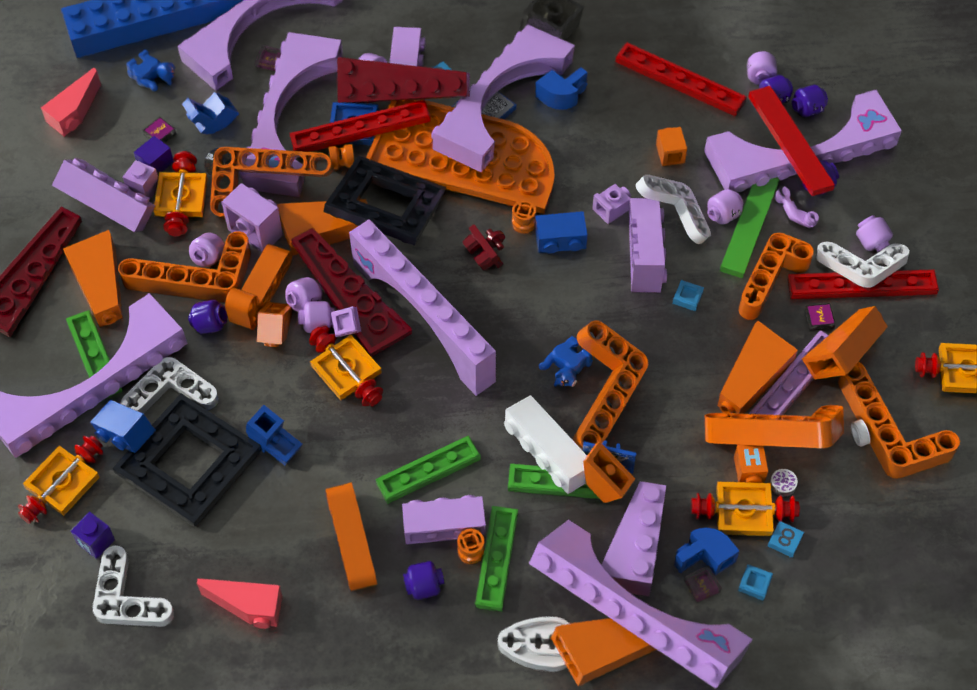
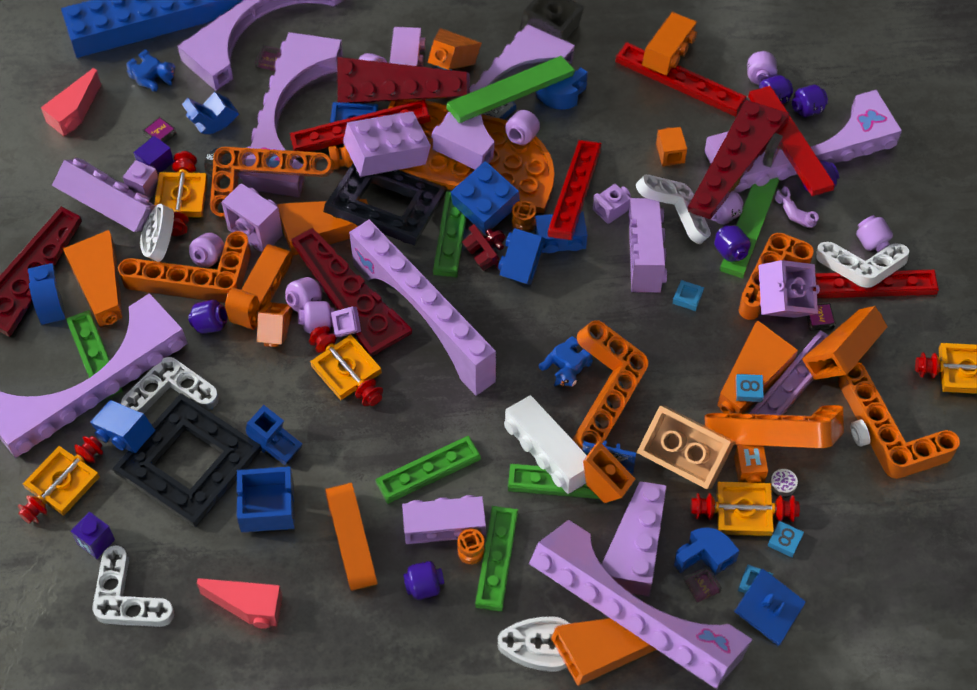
none -> blue brick [28,263,66,325]
none -> white piece [140,204,174,262]
none -> blue piece [237,466,295,533]
none -> lavender brick [343,111,431,177]
none -> orange slope [428,29,482,70]
none -> bright green tile [433,192,467,277]
none -> bright green tile [446,56,575,123]
none -> blue brick [451,161,520,235]
none -> blue brick [498,228,546,285]
none -> lavender head [505,110,540,145]
none -> red tile [548,140,602,240]
none -> light nougat brick [637,406,735,489]
none -> orange brick [642,12,697,75]
none -> dark red wing [688,100,790,220]
none -> dark purple head [714,225,751,262]
none -> blue piece [734,568,806,645]
none -> dark azure tile [736,374,764,402]
none -> lavender brick [759,260,820,318]
none -> clear smoke tile [762,133,783,168]

